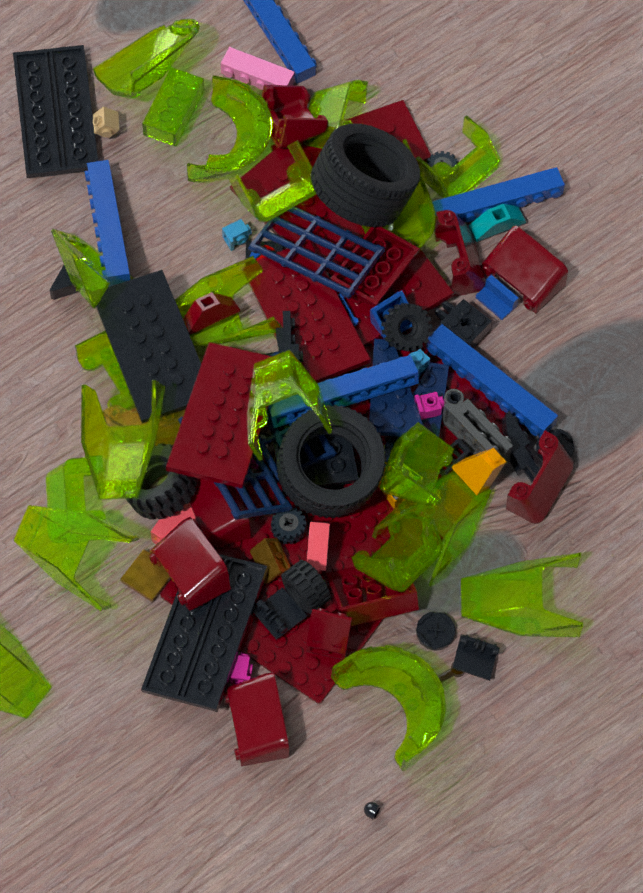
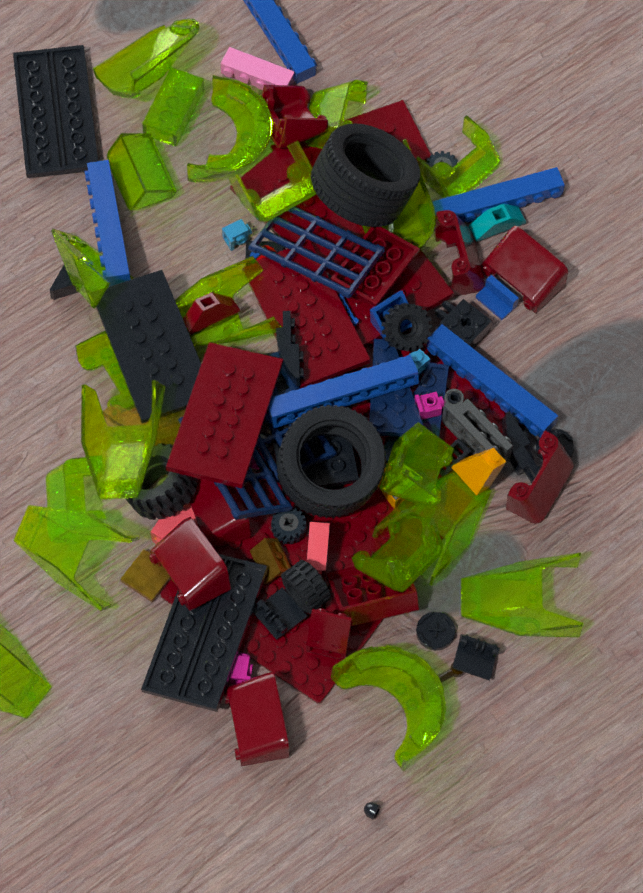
tan brick [93,106,119,138] -> none
clear neon green windscreen [247,350,332,461] -> none
none -> clear neon green windscreen [107,133,177,210]

